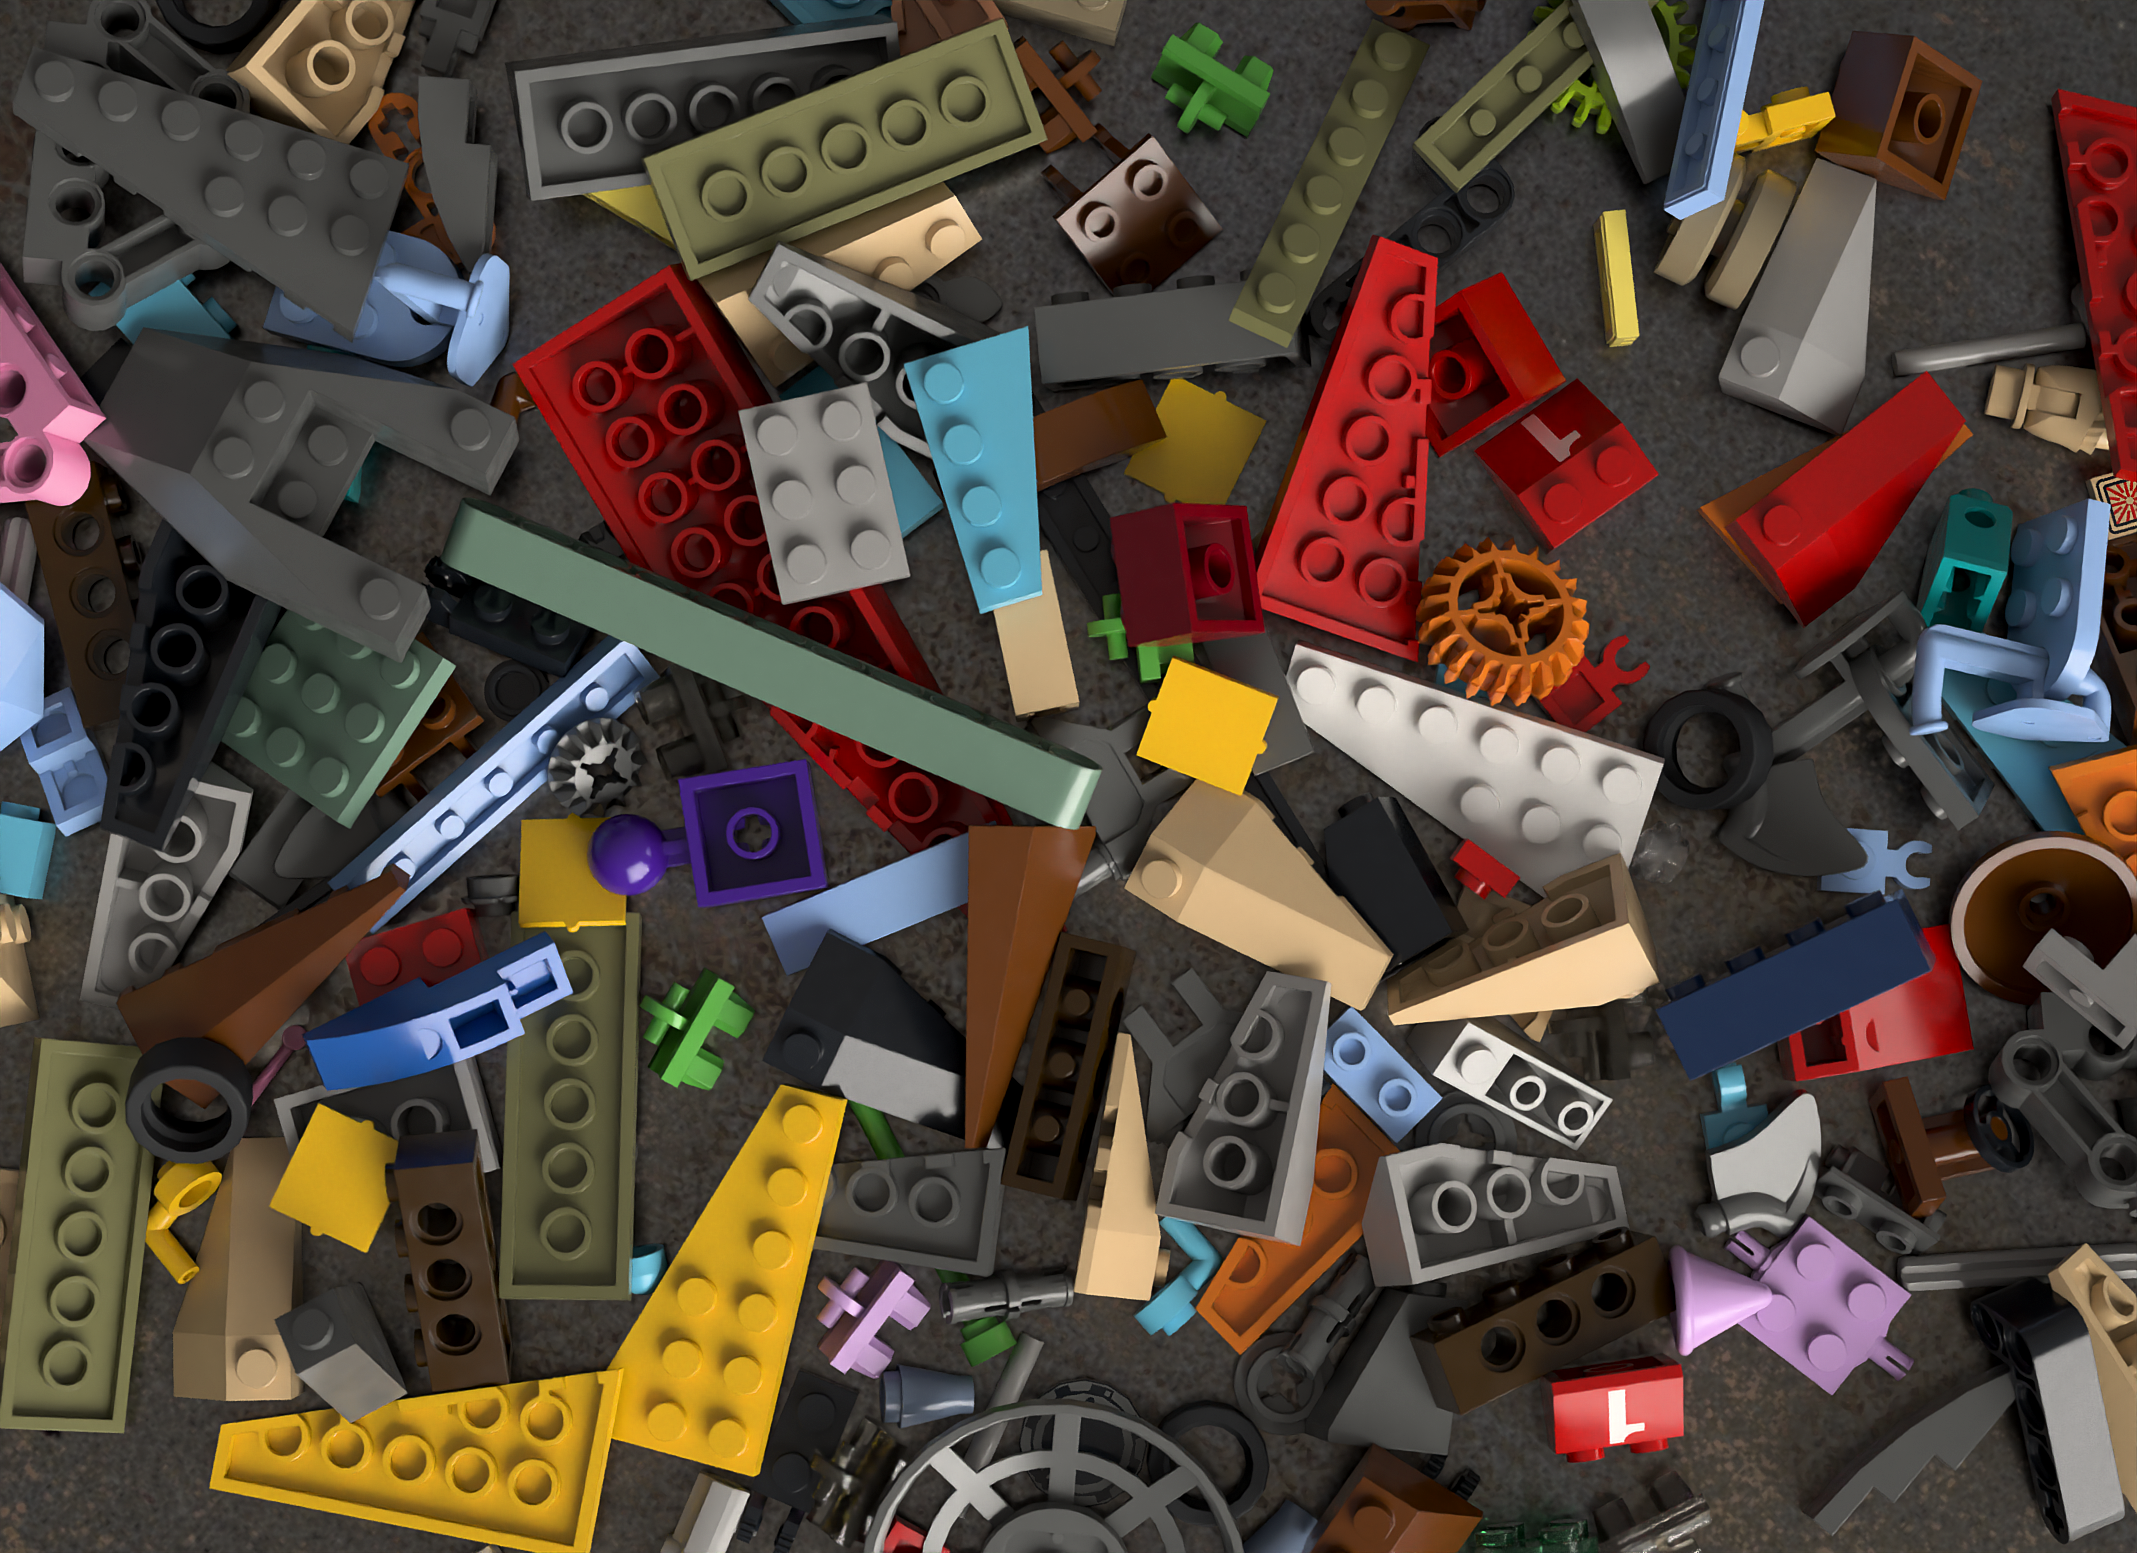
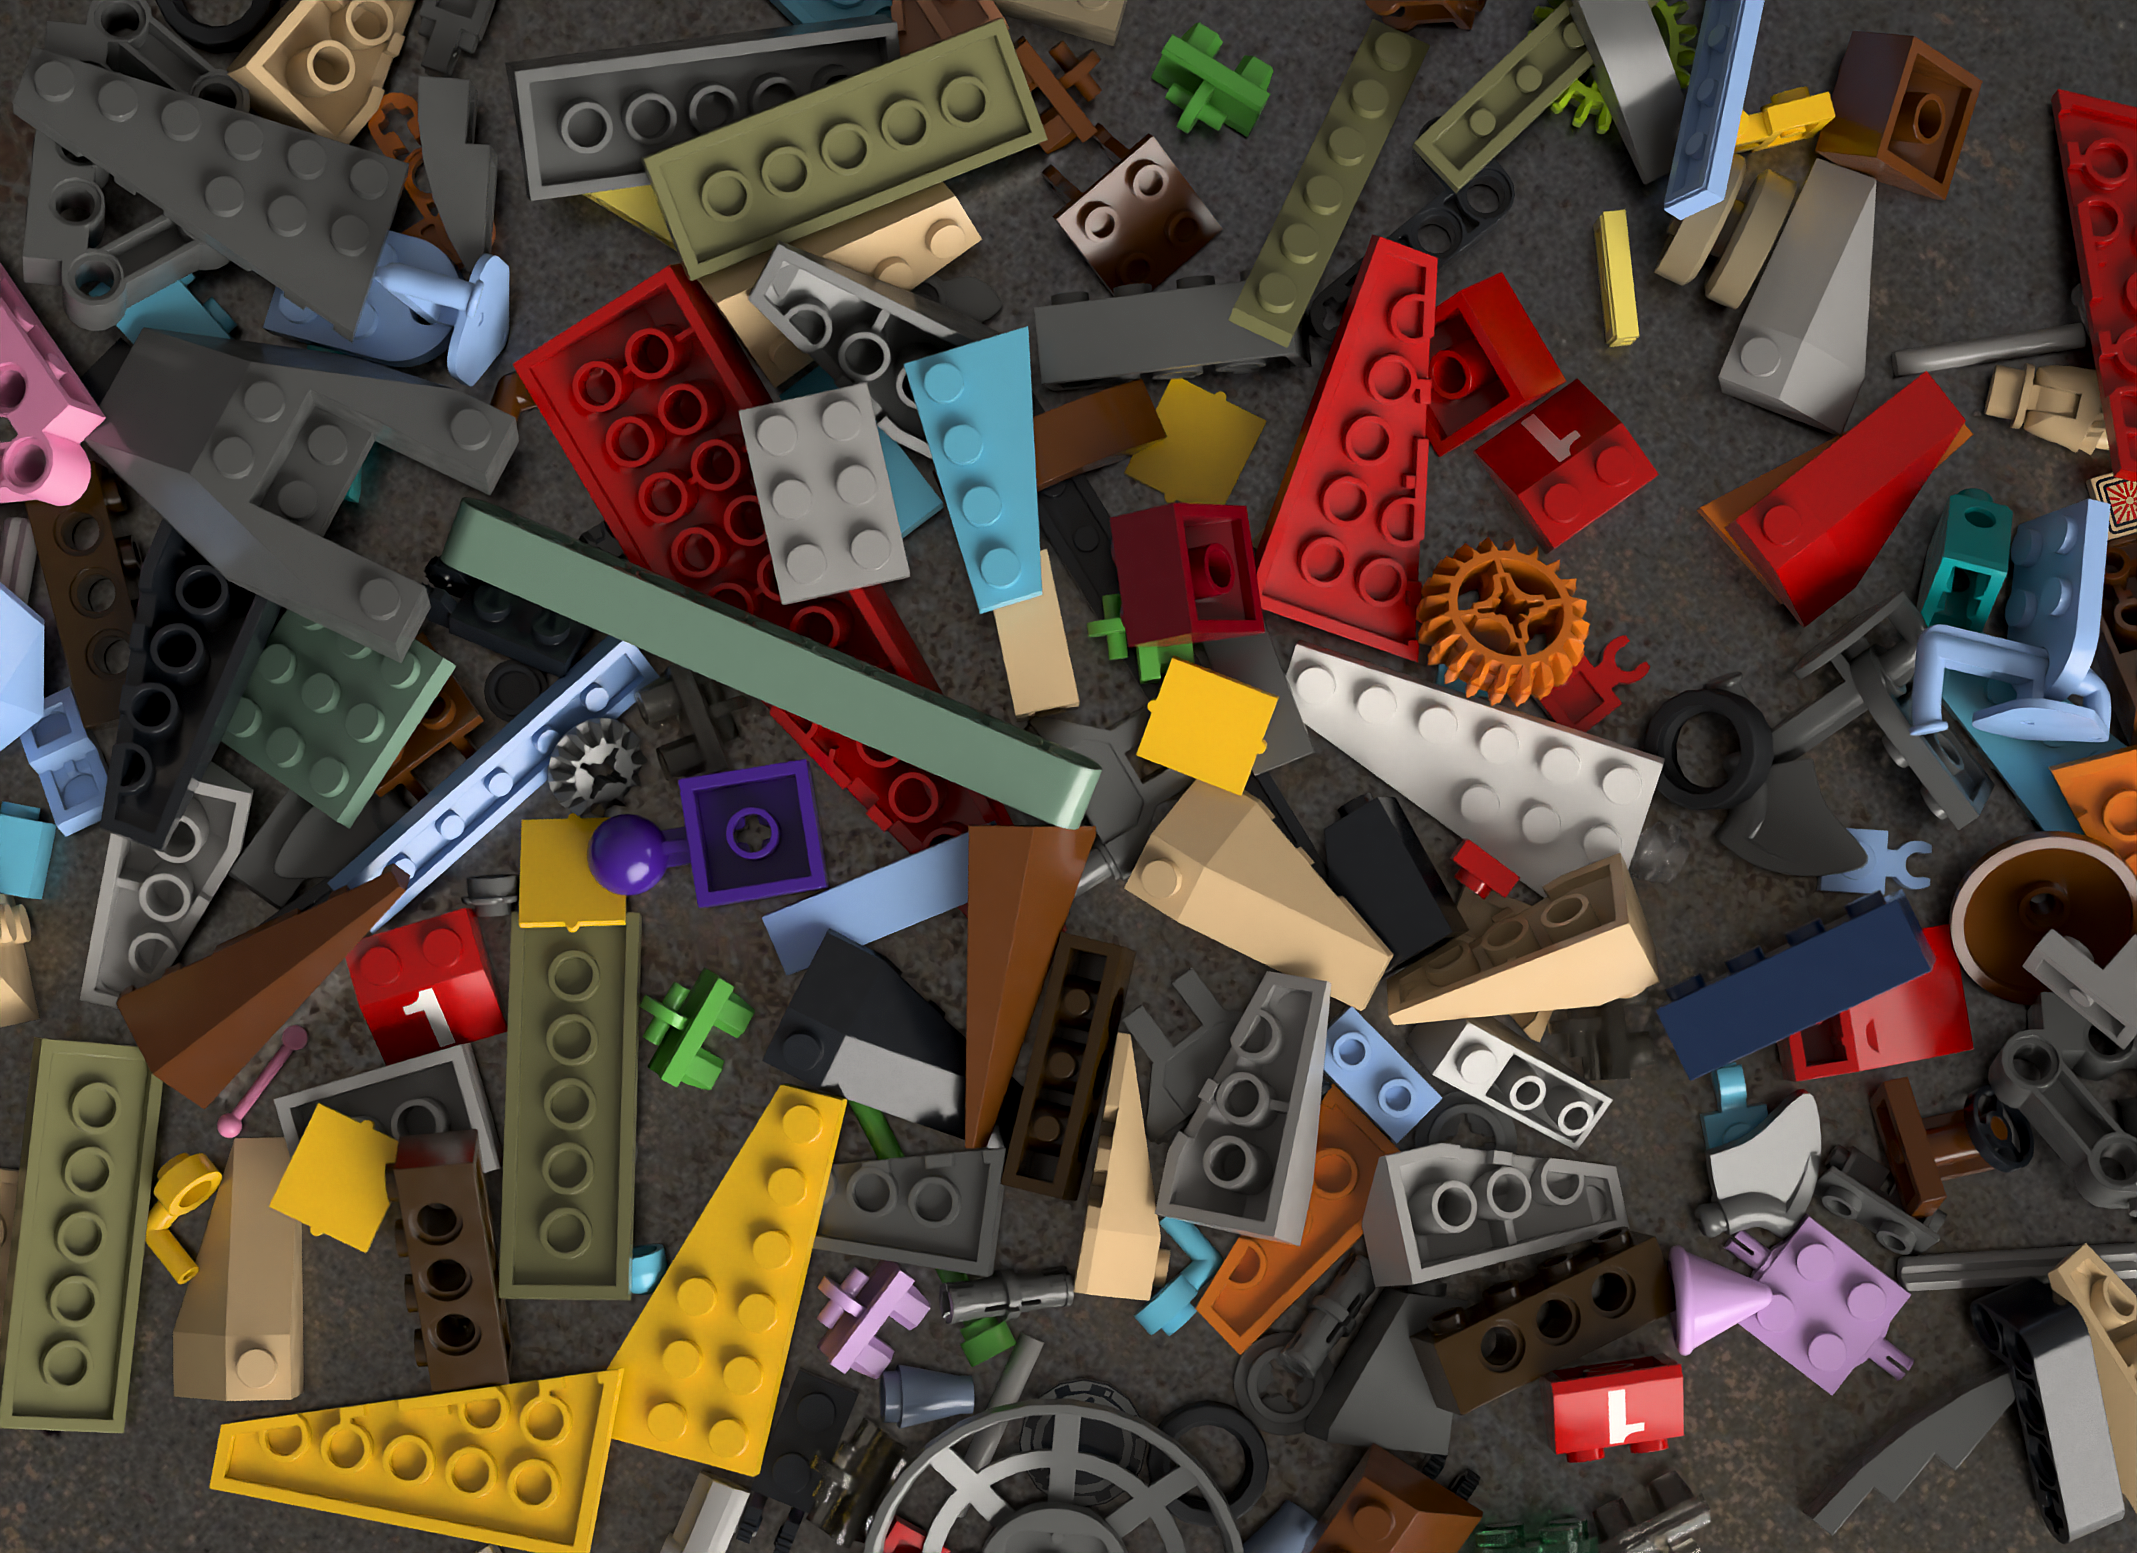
black tyre [125,1037,253,1164] -> none
dark grey slope [274,1282,408,1423] -> none
blue slope [302,931,573,1091] -> none

